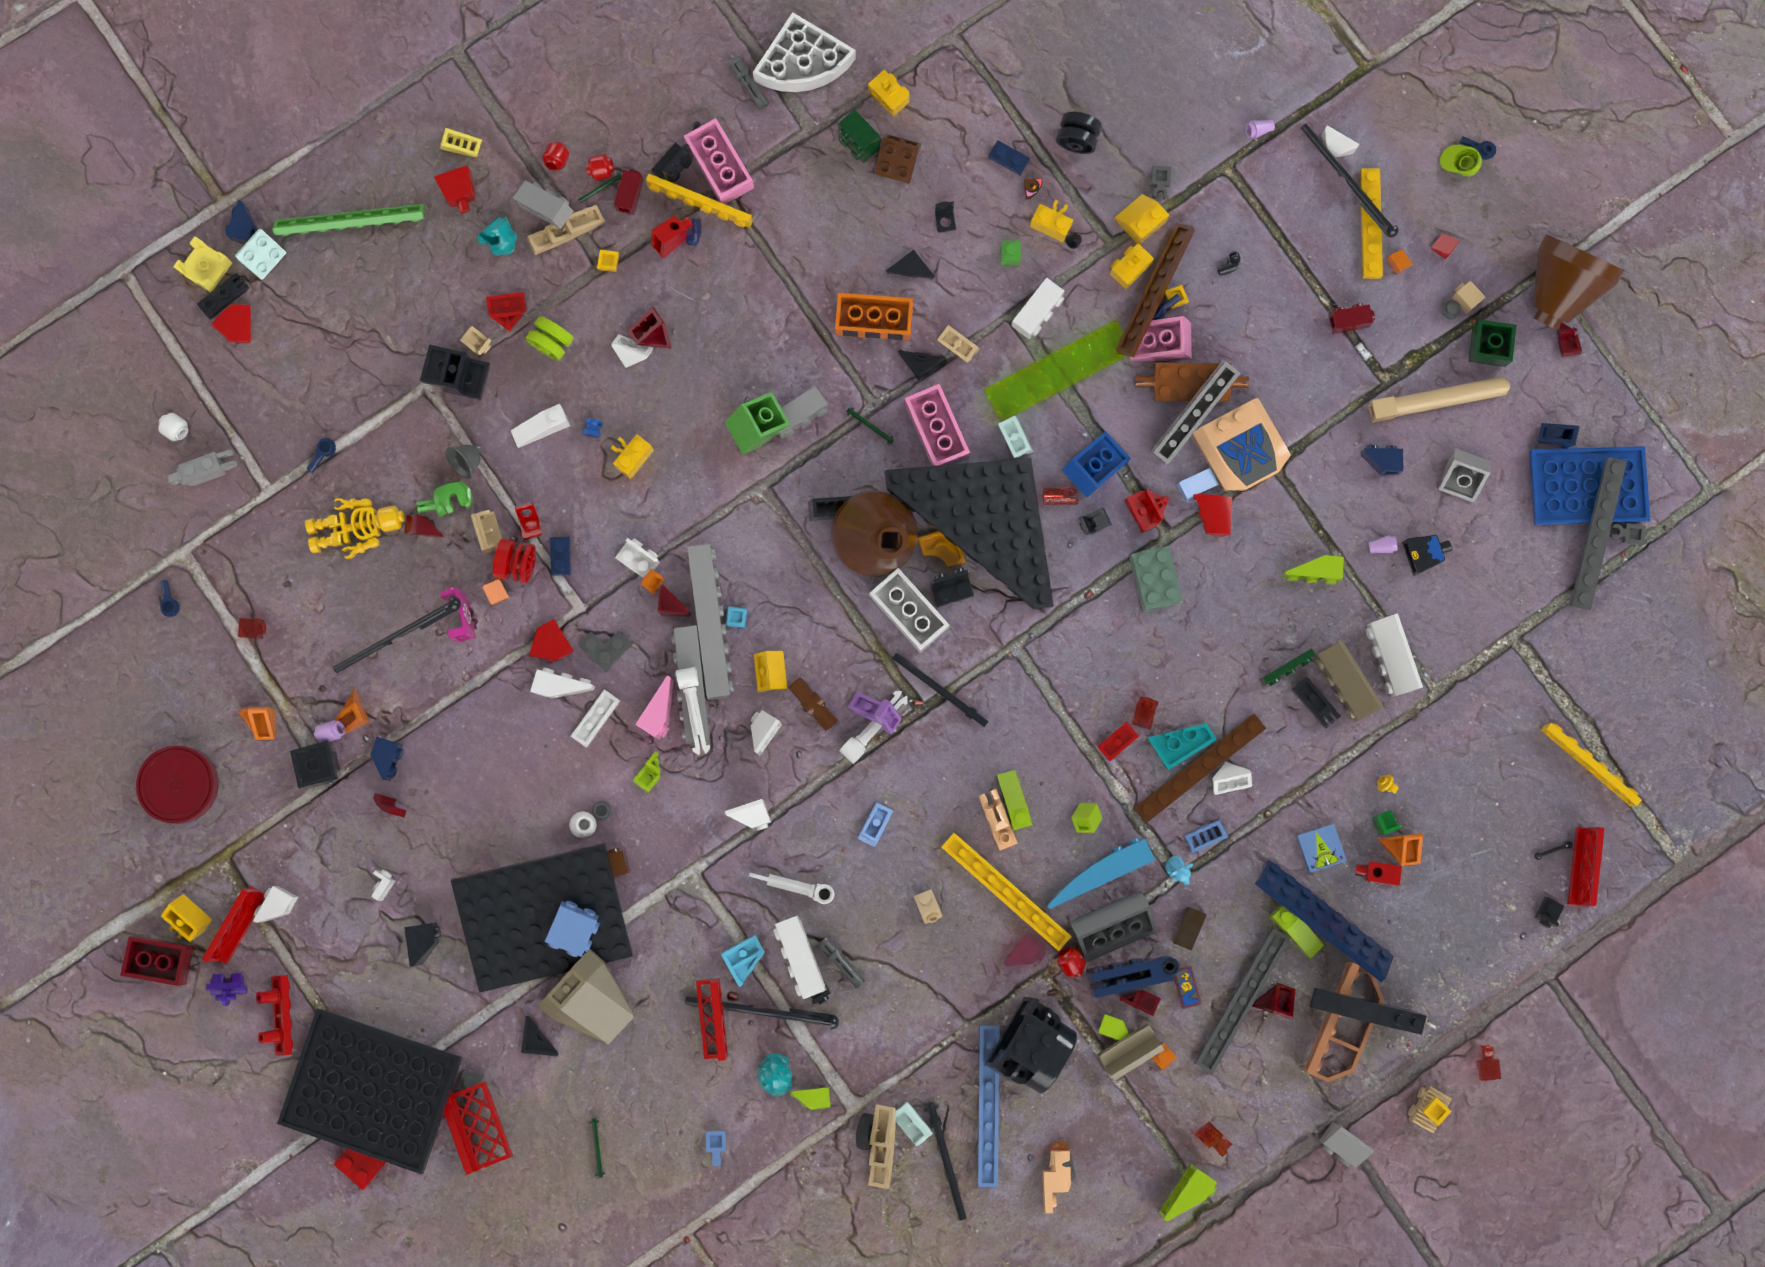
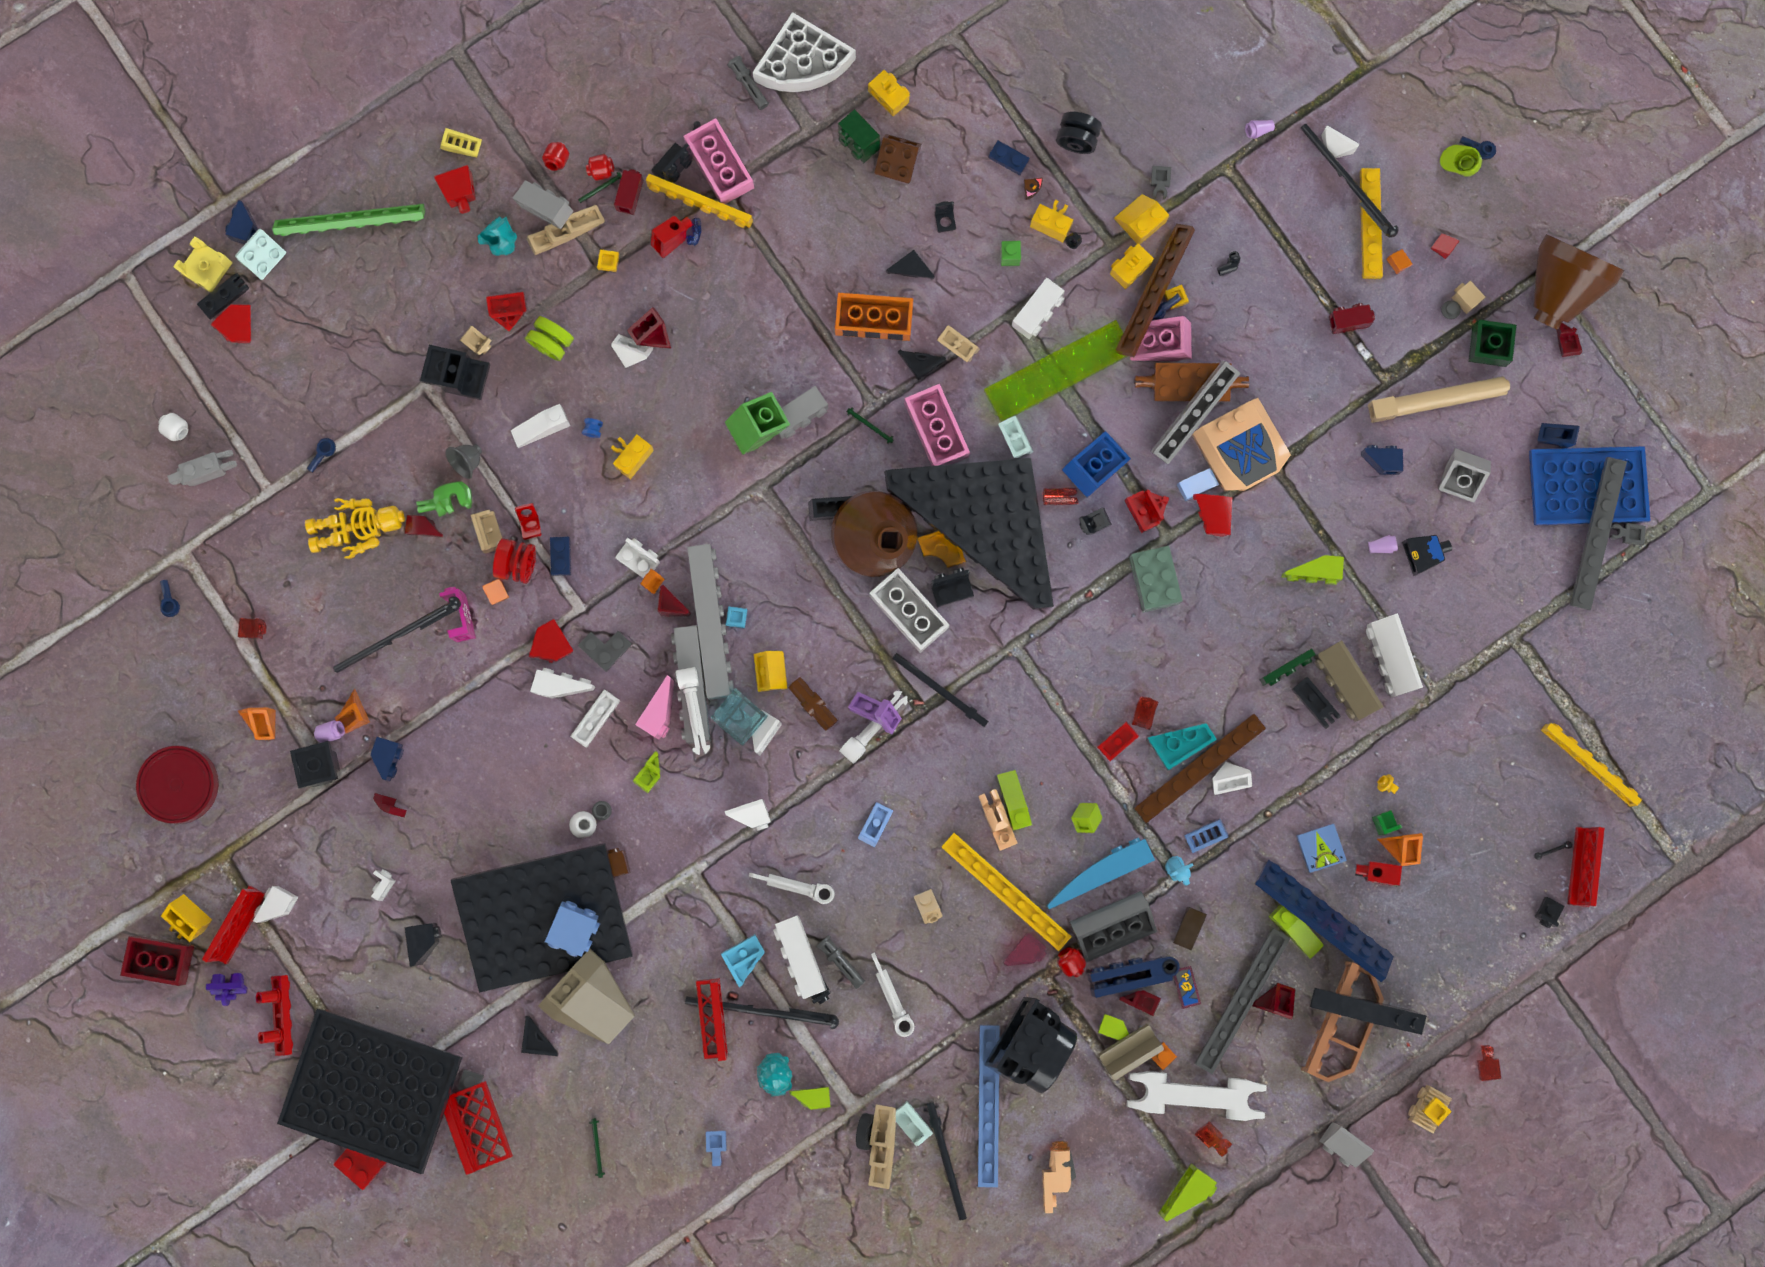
none -> clear light blue slope [711,688,768,746]
none -> white piece [871,953,914,1037]
none -> white piece [1127,1071,1267,1121]

